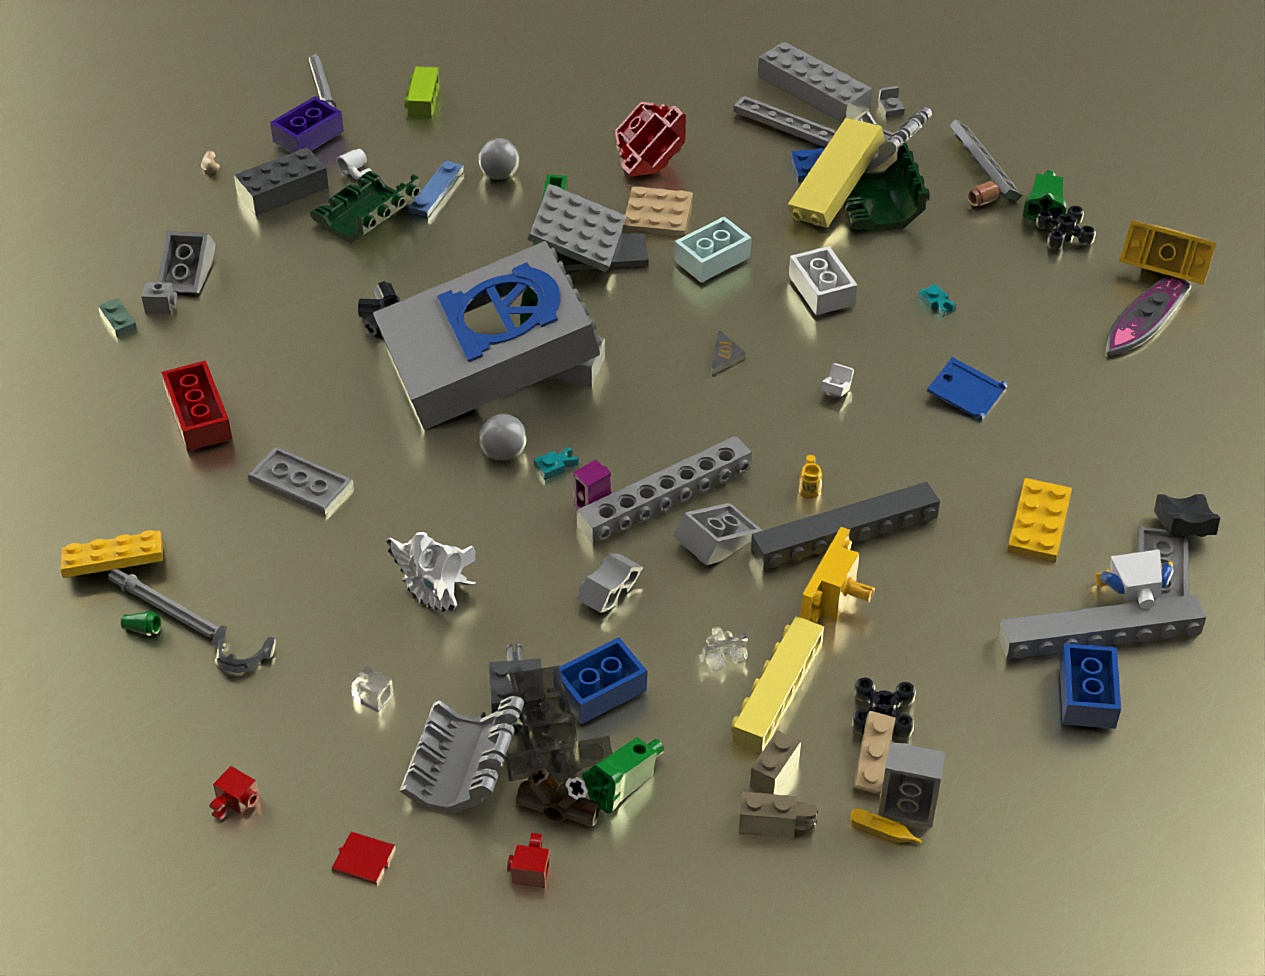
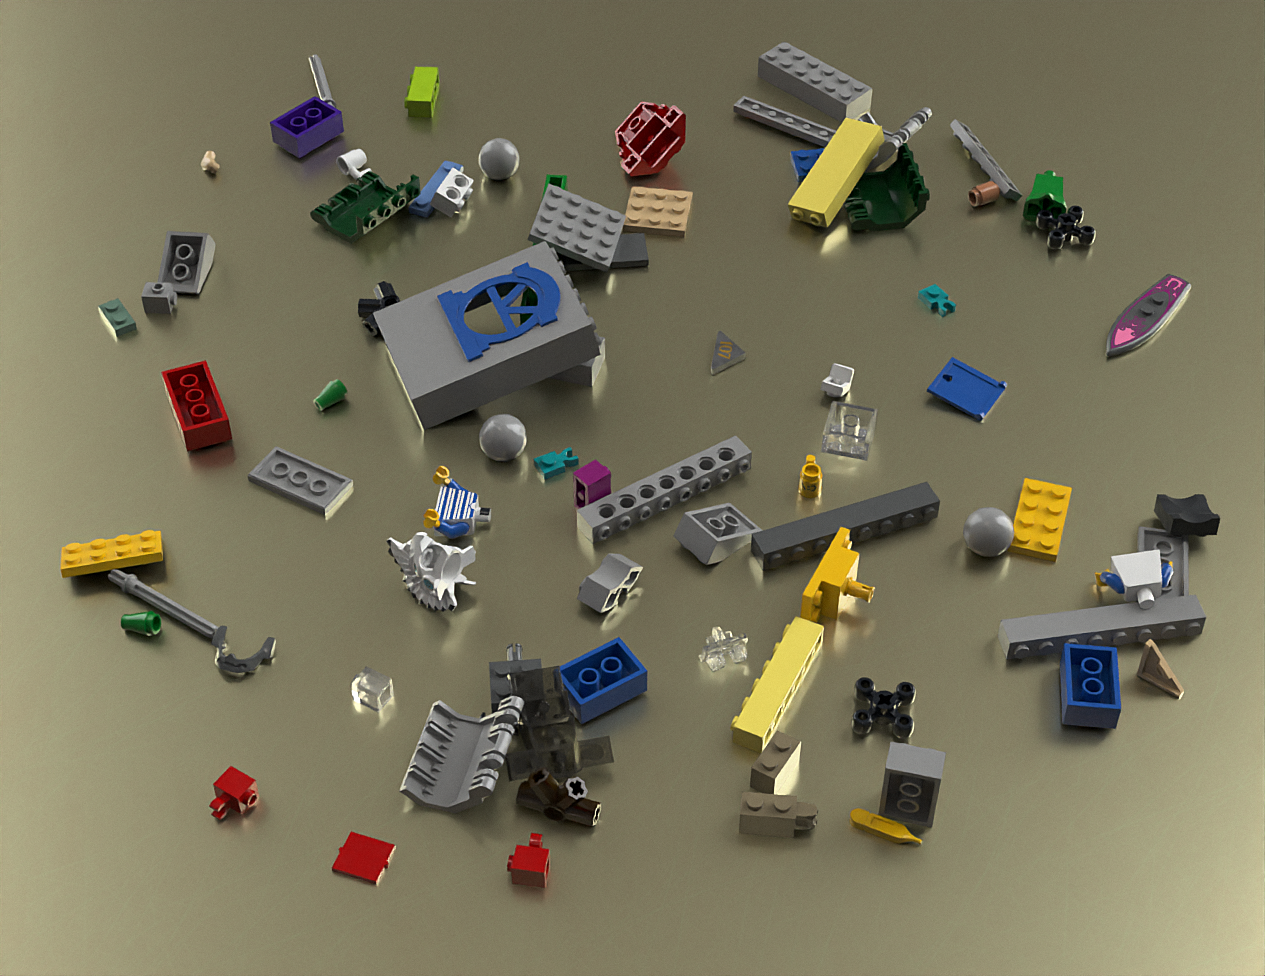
dark grey brick [234,147,329,216] -> none
green piece [582,737,664,814] -> none
light aqua brick [674,217,751,283] -> none
white brick [789,246,857,315] -> none
tan plate [853,711,895,795] -> none
light grey bracket [878,86,905,118] -> none
yellow brick [1119,220,1217,285] -> none
none -> green cone [313,379,348,411]
none -> torso [423,466,491,539]
none -> white brick [430,168,474,217]
none -> clear brick [821,401,878,461]
none -> light grey piece [963,507,1014,557]
none -> tan tile [1137,639,1184,698]

